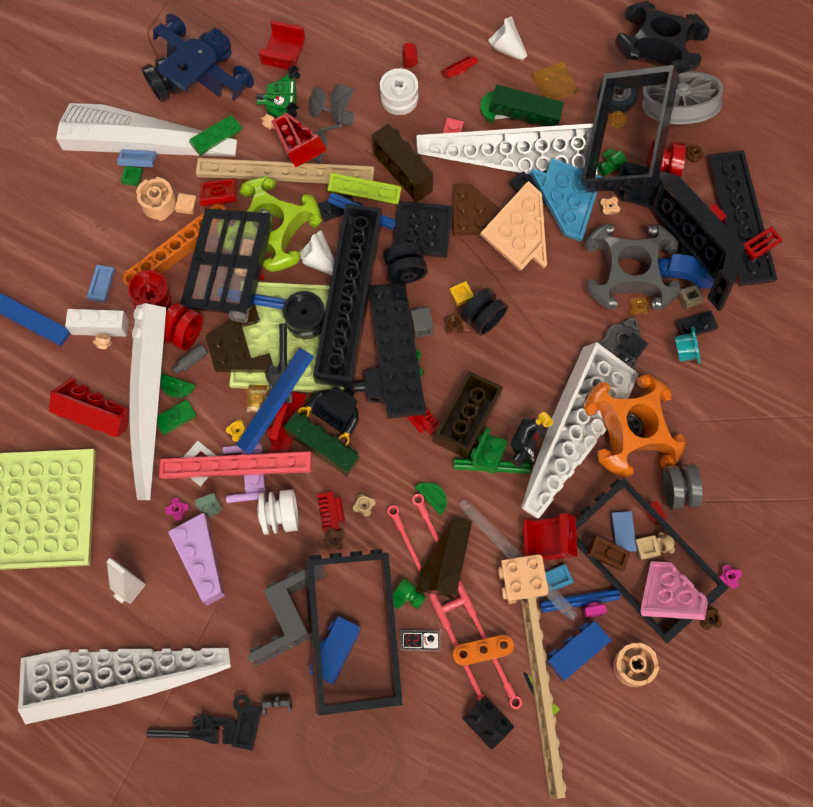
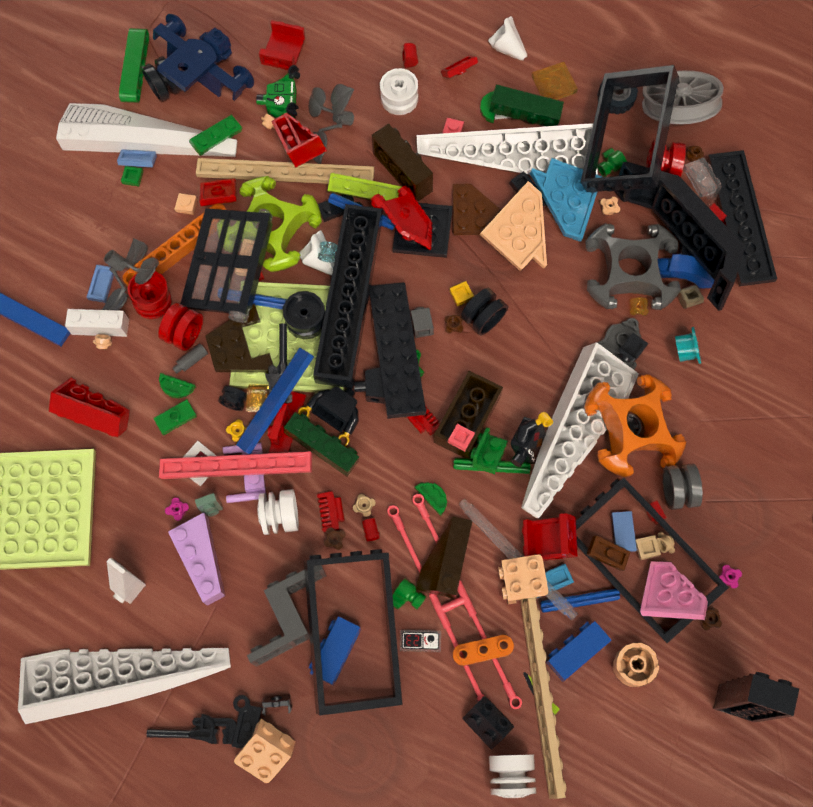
white wedge [130,303,166,500] -> none
light nougat brick [136,177,177,221] -> none
black wheel [383,242,428,284] -> none
dark pink plate [583,602,607,619] -> none
clear yellow plate [609,111,627,129] -> none
black piece [615,1,710,74] -> none
black plate [675,311,718,336] -> none
red tile [743,226,783,261] -> none
none -> dark grey plant [102,238,159,311]
none -> green beam [119,28,149,103]
none -> black wheel [218,386,248,411]
none -> light nougat bracket [234,719,296,783]
none -> clear light blue wheel [318,241,338,263]
none -> red piece [362,518,380,542]
none -> red shield [371,186,432,250]
none -> coral plate [448,424,475,452]
none -> white wheel [489,755,536,798]
none -> clear bracket [683,158,722,205]
none -> black brick [713,672,799,722]

